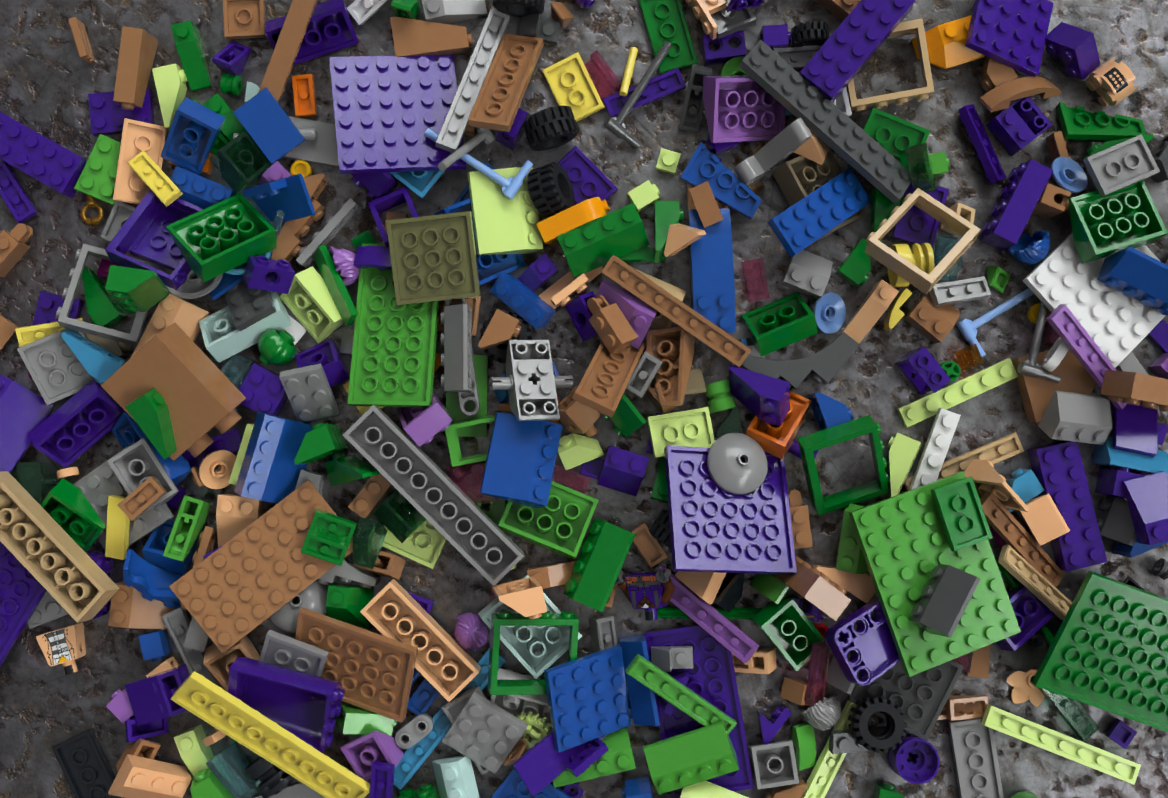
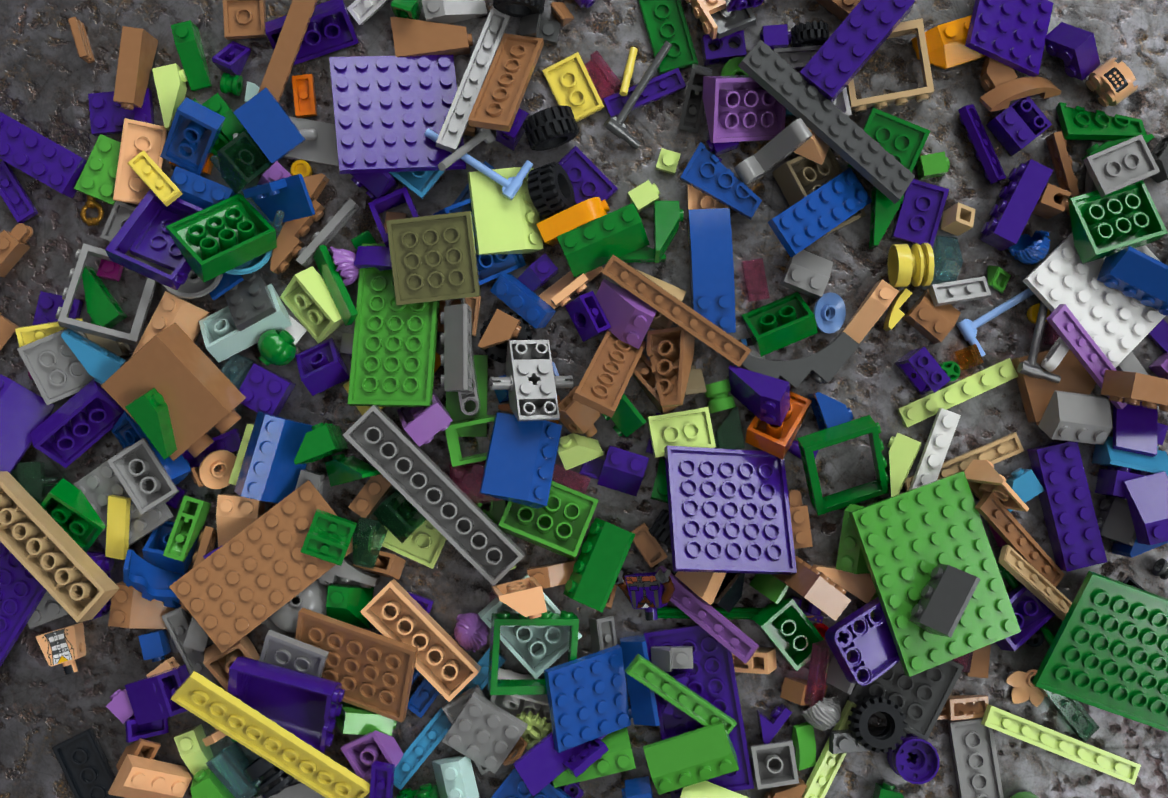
light nougat tile [56,466,80,479] -> none
green slope [105,265,169,314] -> none
medium nougat plate [118,476,167,521] -> none
dark purple brick [243,256,295,294] -> none
light grey plate [279,363,339,423] -> none
light grey plate [395,713,434,749] -> none
medium nougat brick [587,295,638,354] -> none
light grey slope [626,351,663,398] -> none
light nougat slope [664,223,706,257] -> none
medium nougat slope [689,181,724,228] -> none
light grey dish [707,433,768,495] -> none
green slope [835,238,871,288] -> none
tan window [864,188,981,295] -> none
clear green slope [906,143,937,193] -> none
green plate [931,477,993,551] -> none
light nougat slope [1018,493,1070,546] -> none
medium blue dish [1051,157,1088,193] -> none
dark purple plate [1105,718,1137,749] -> none

